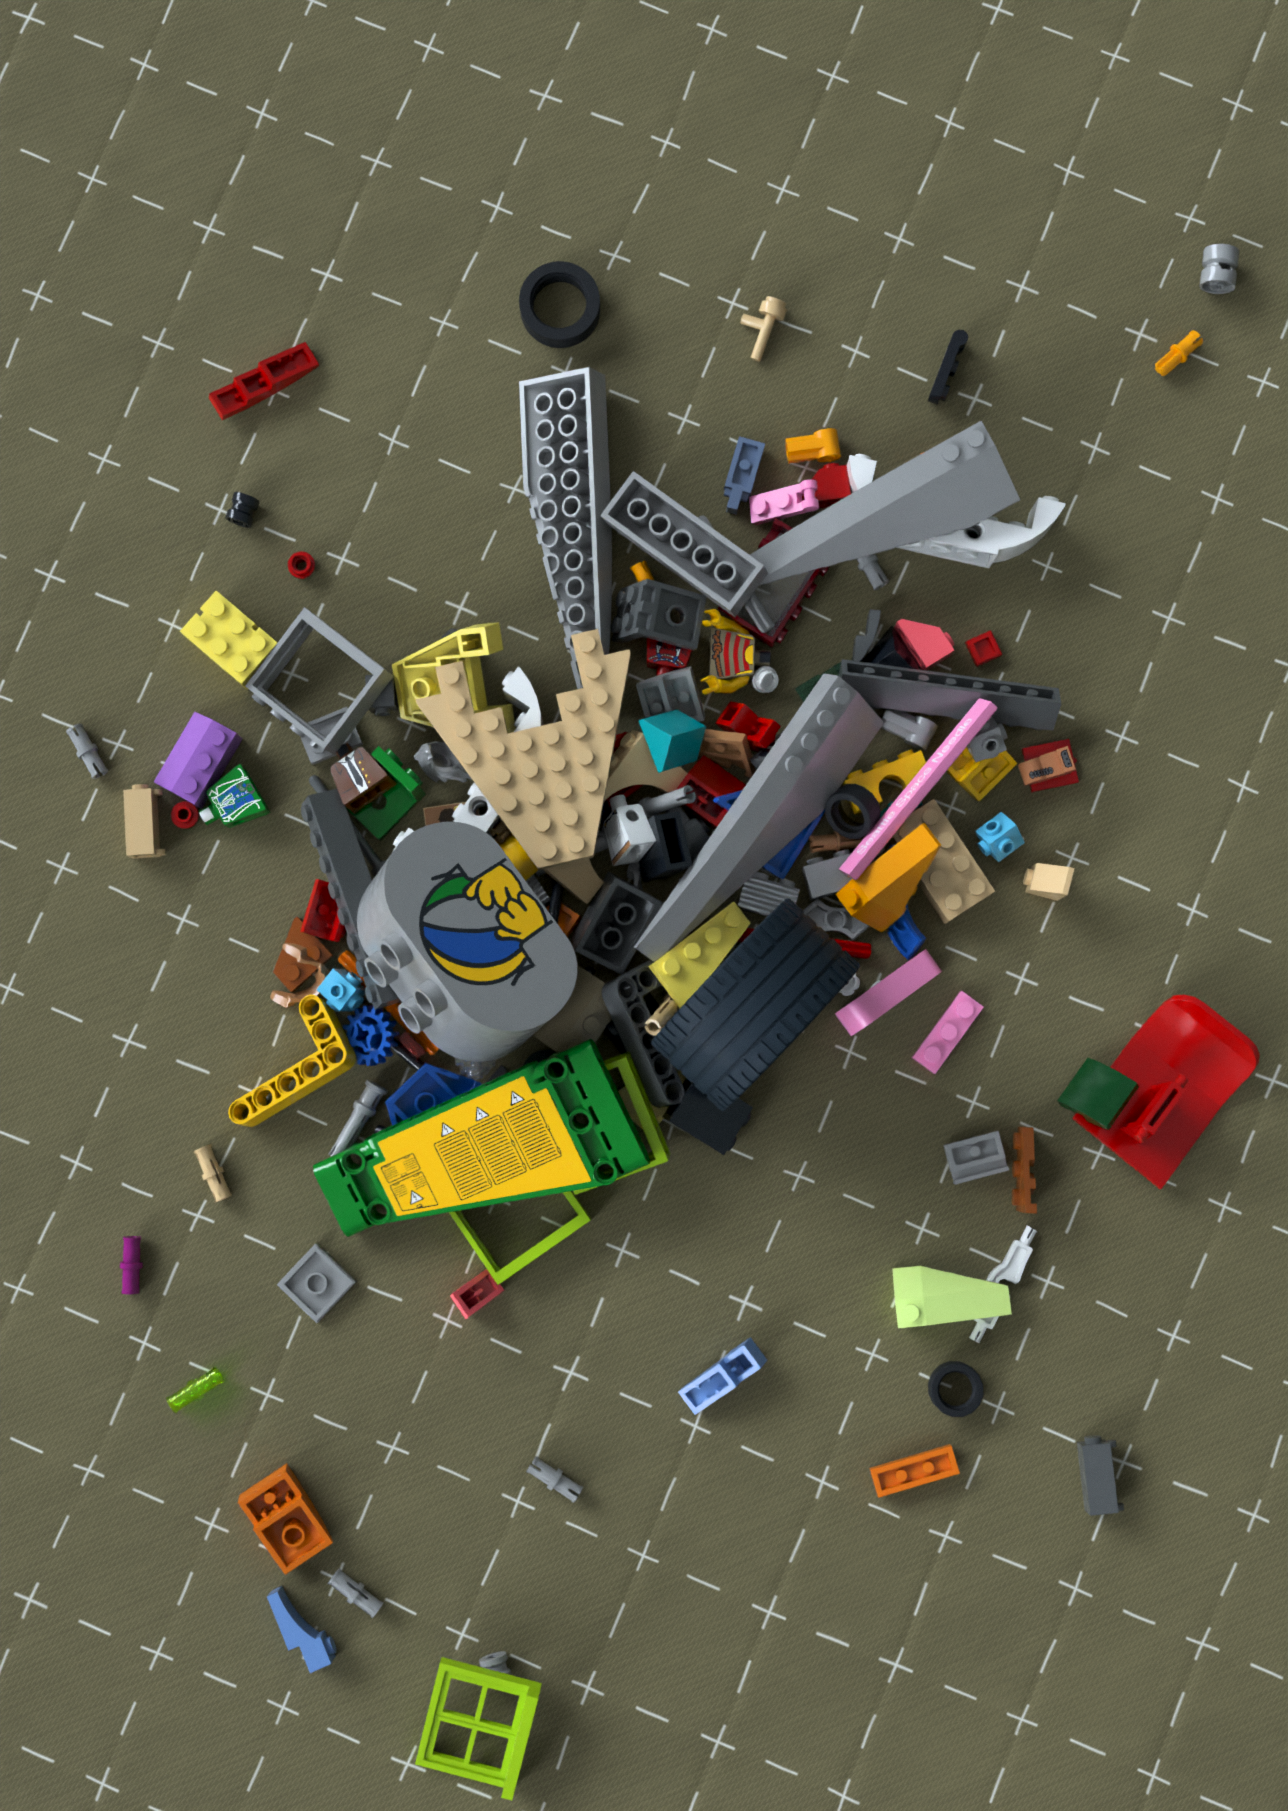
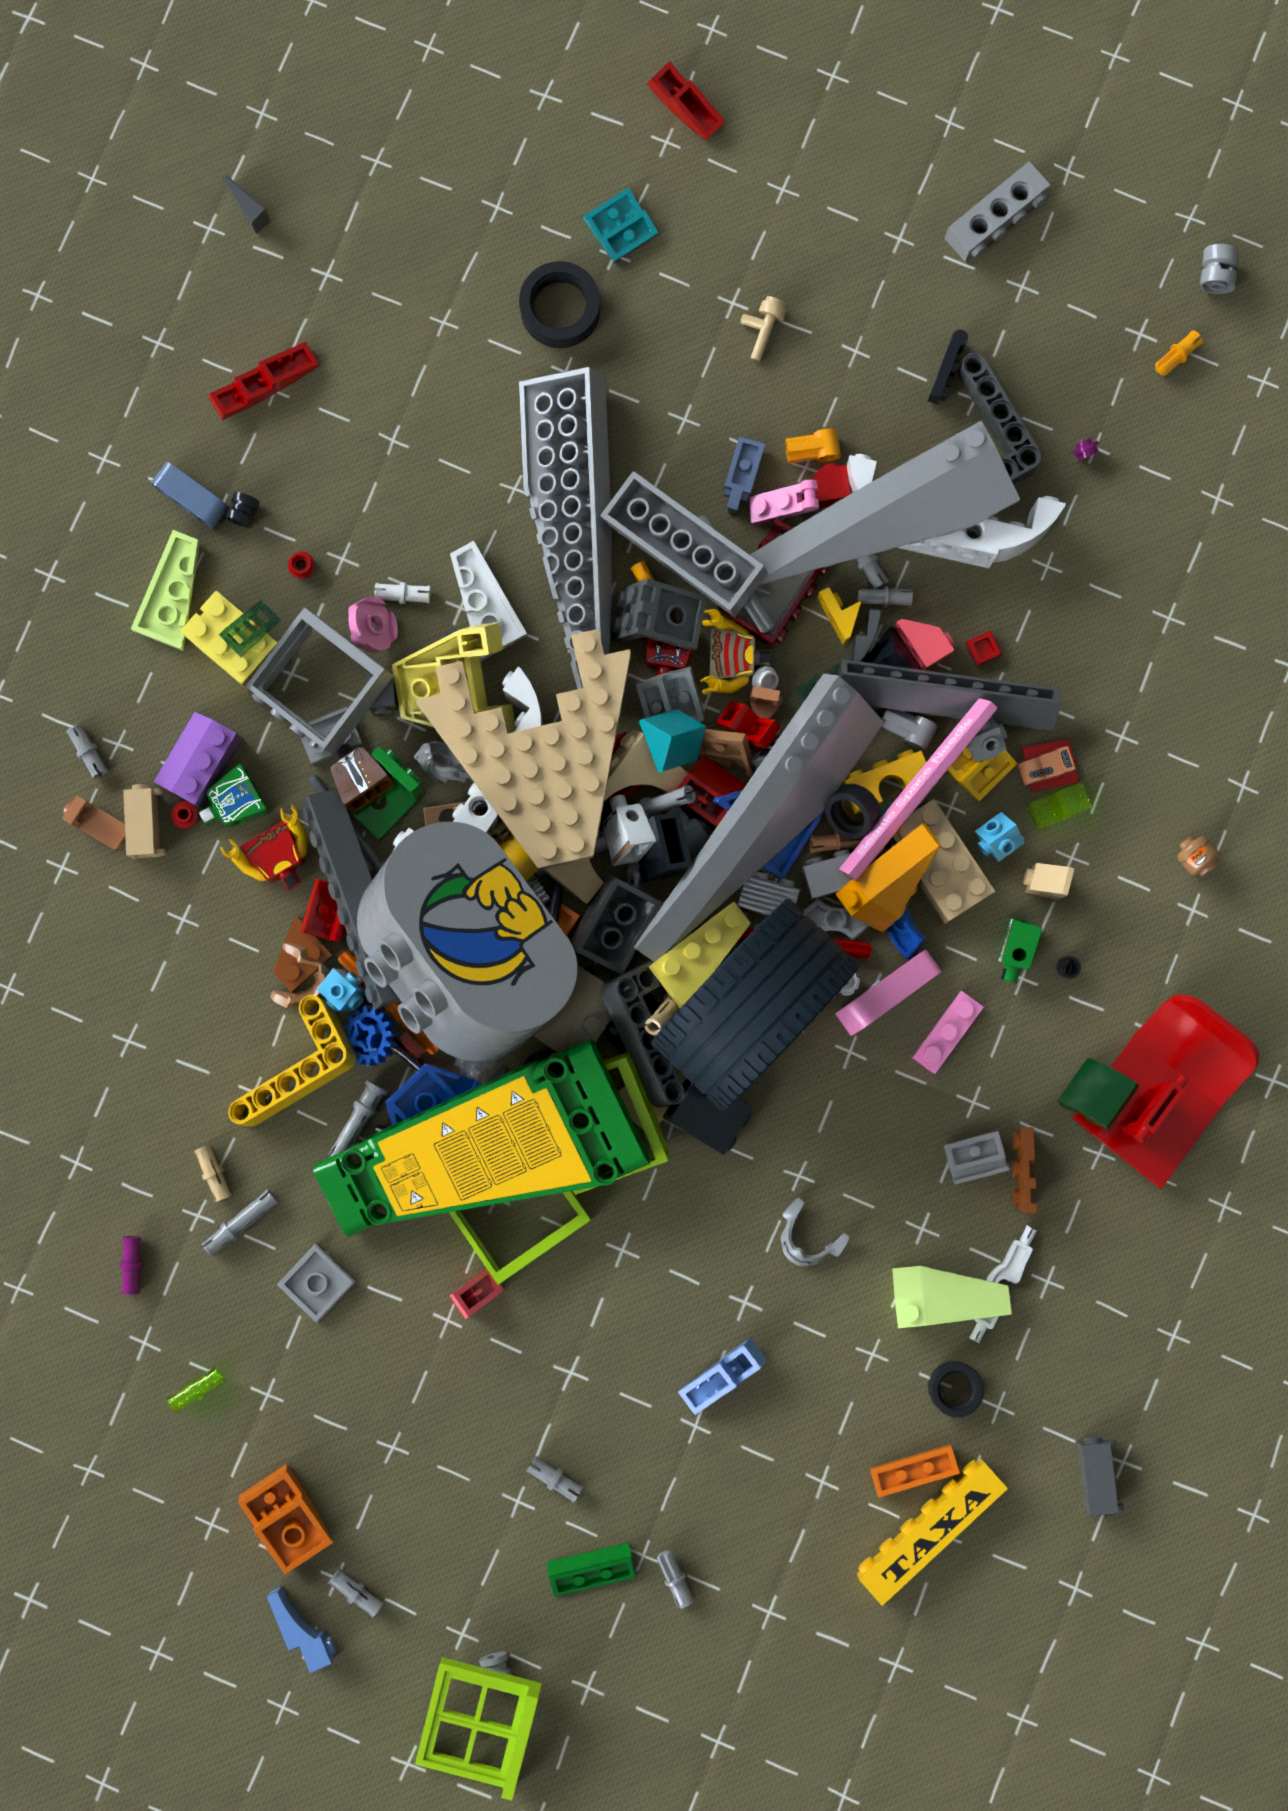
none -> nougat bracket [62,795,125,850]
none -> yellowish green wing [131,530,200,651]
none -> sand blue beam [150,461,229,529]
none -> light grey pin [202,1189,279,1257]
none -> clear green slope [219,600,281,658]
none -> torso [220,804,308,891]
none -> dark grey slope [223,175,269,233]
none -> bright pink plate [348,597,398,653]
none -> white pin [374,582,431,604]
none -> white wing [450,541,527,662]
none -> green slope [547,1543,637,1597]
none -> teal slope [583,187,658,262]
none -> red slope [647,61,726,140]
none -> light grey axle [657,1550,694,1609]
none -> nougat tile [750,686,783,719]
none -> light grey helmet [780,1198,850,1267]
none -> yellow slope [817,587,861,645]
none -> light grey axle [857,586,913,608]
none -> yellow brick [857,1458,1008,1606]
none -> light grey brick [944,161,1050,262]
none -> dark grey beam [959,353,1041,485]
none -> green torso [998,917,1042,983]
none -> clear neon green slope [1026,782,1092,830]
none -> black hinge [1056,956,1081,979]
none -> magenta plate [1072,438,1099,460]
none -> medium nougat head [1177,836,1220,877]

